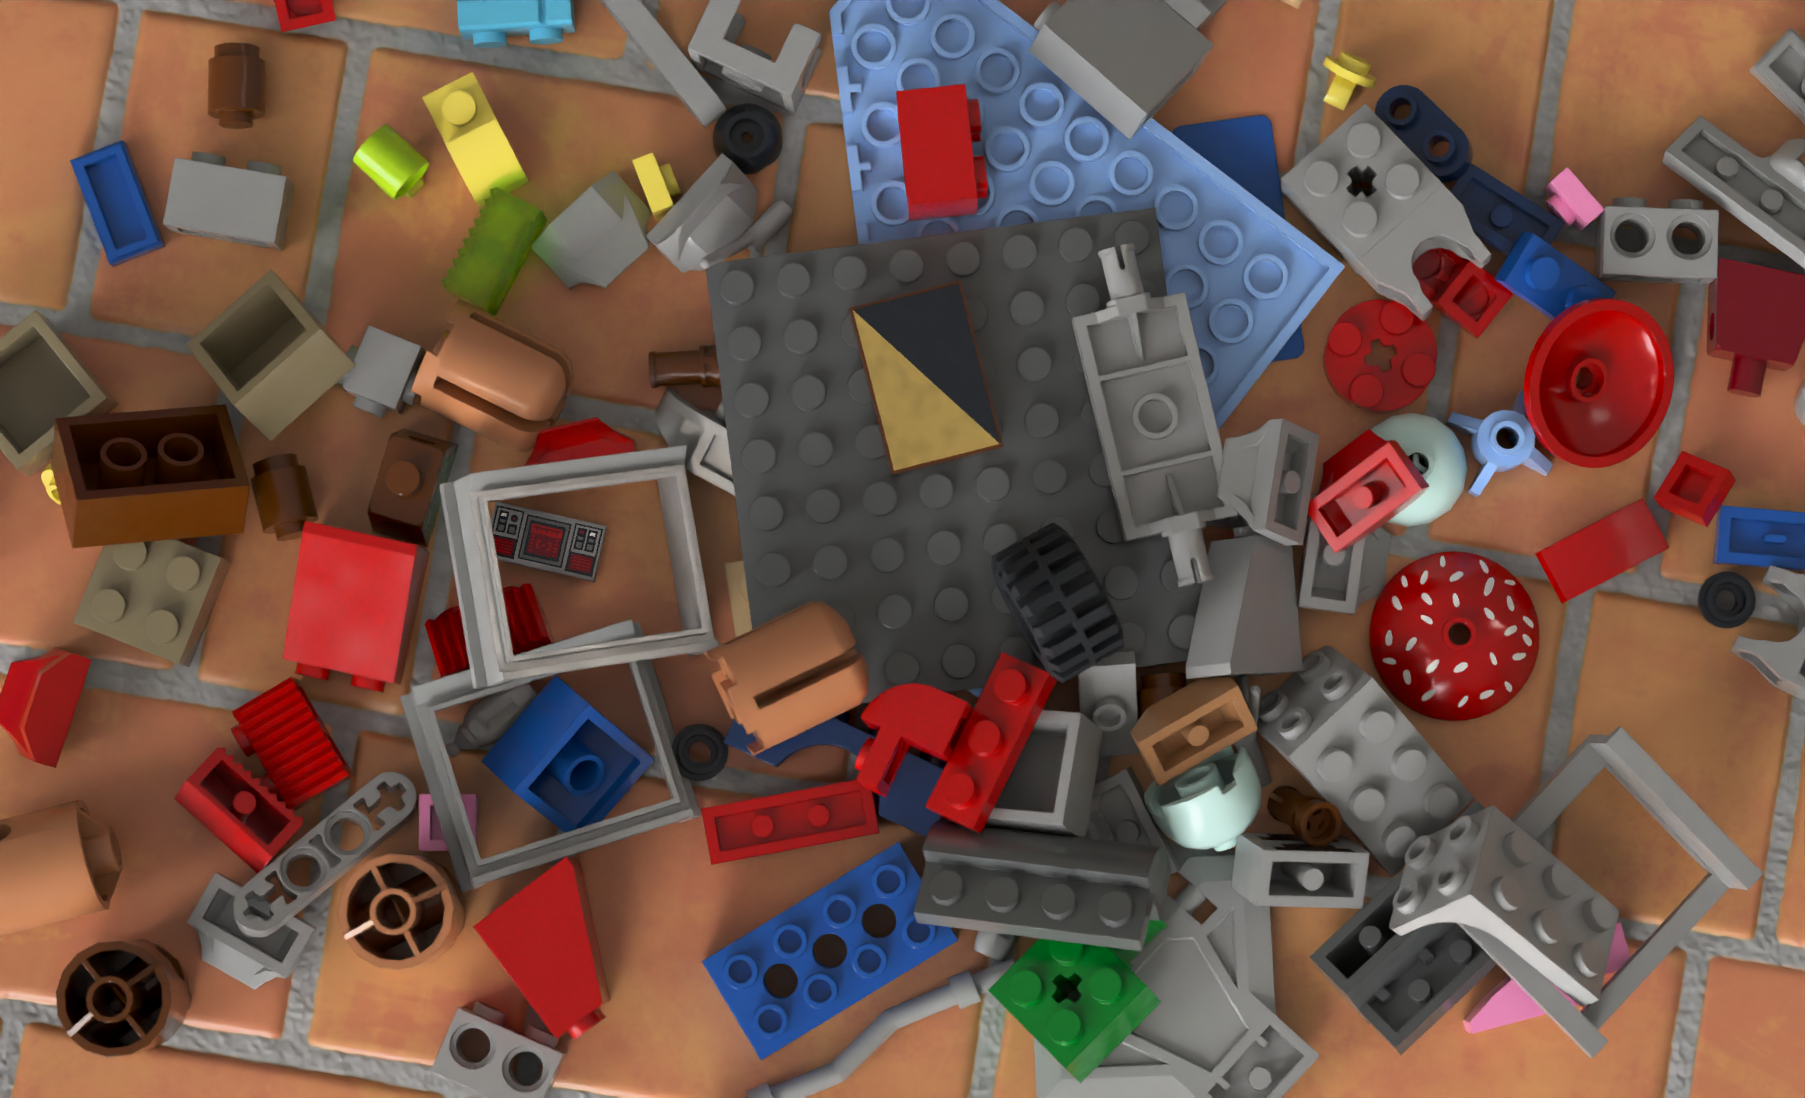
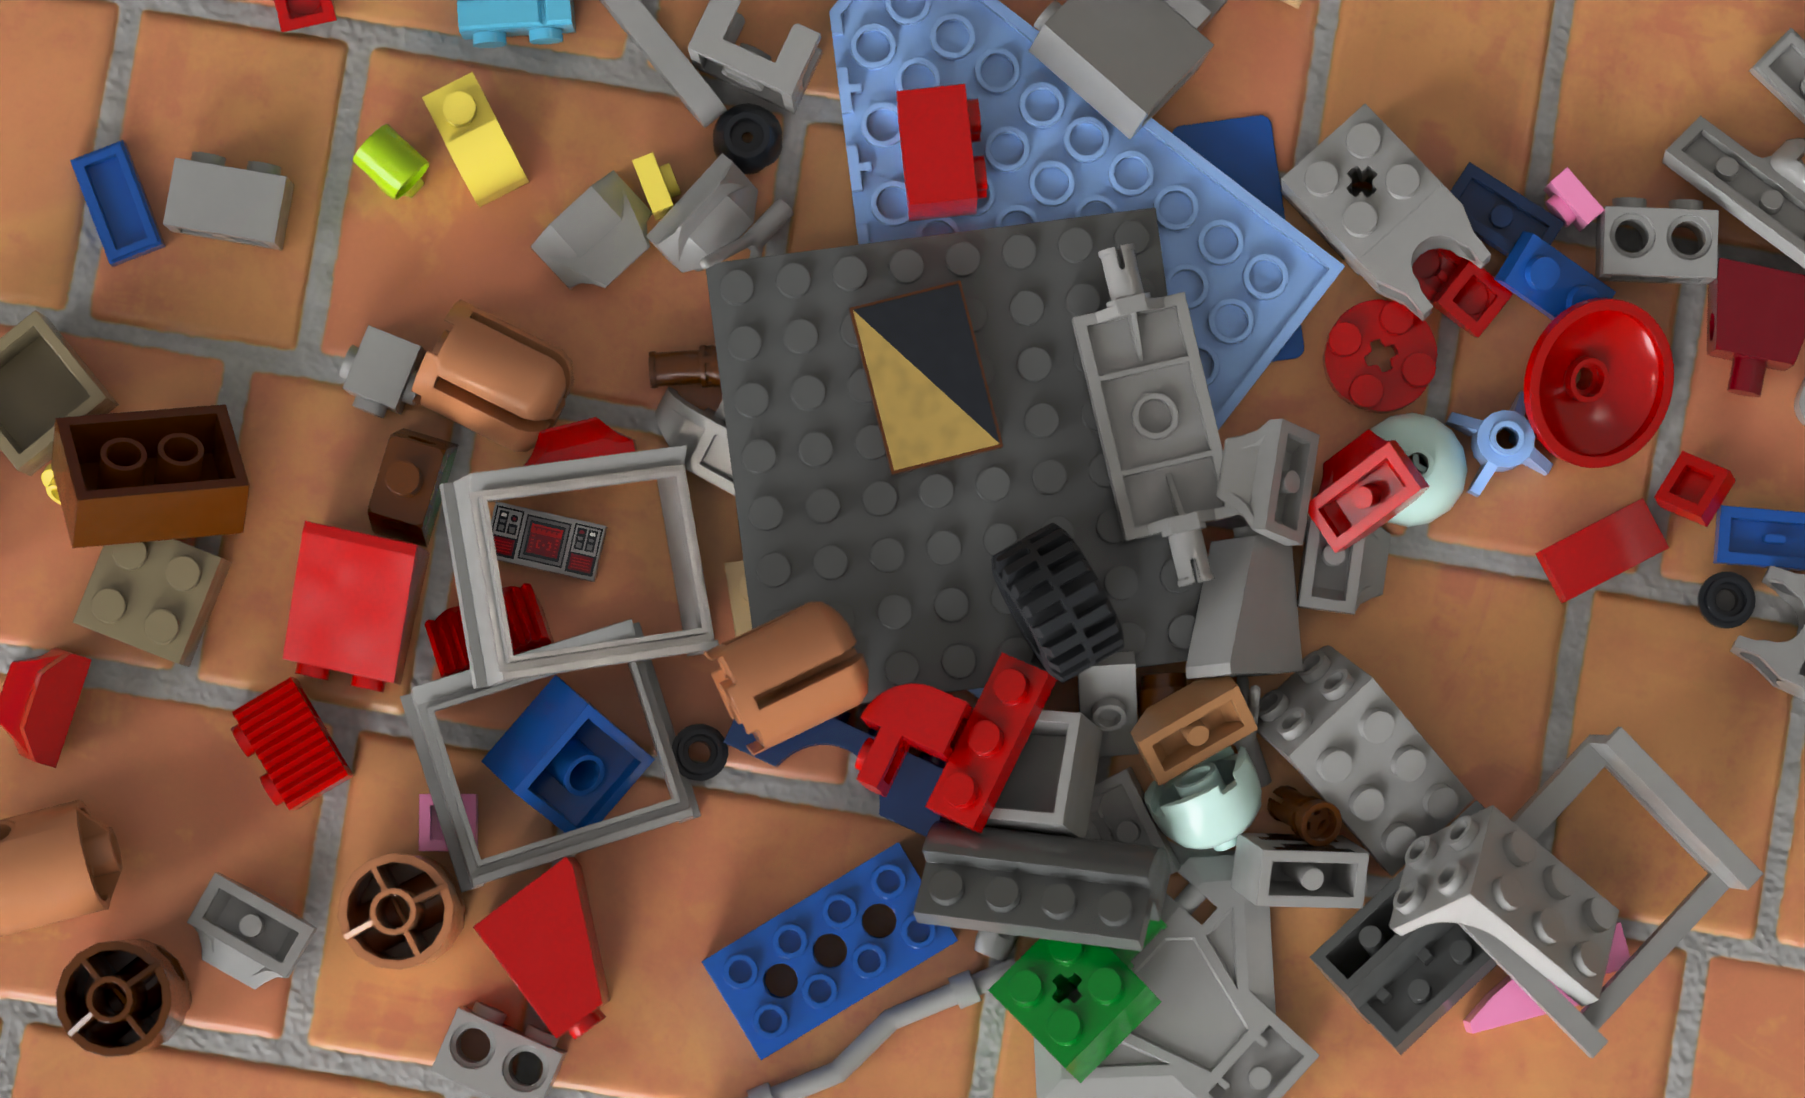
red brick [174,747,303,874] -> none
dark tan piece [187,270,355,441] -> none
reddish brown brick [208,43,265,129] -> none
light grey beam [233,772,417,937] -> none
reddish brown brick [250,453,319,541] -> none
clear neon green brick [441,187,547,316] -> none
light grey piece [446,683,537,757] -> none
red plate [701,779,880,865] -> none
light yellow plate [1323,51,1377,111] -> none
red dish [1368,551,1540,721] -> none
dark blue plate [1375,85,1473,183] -> none

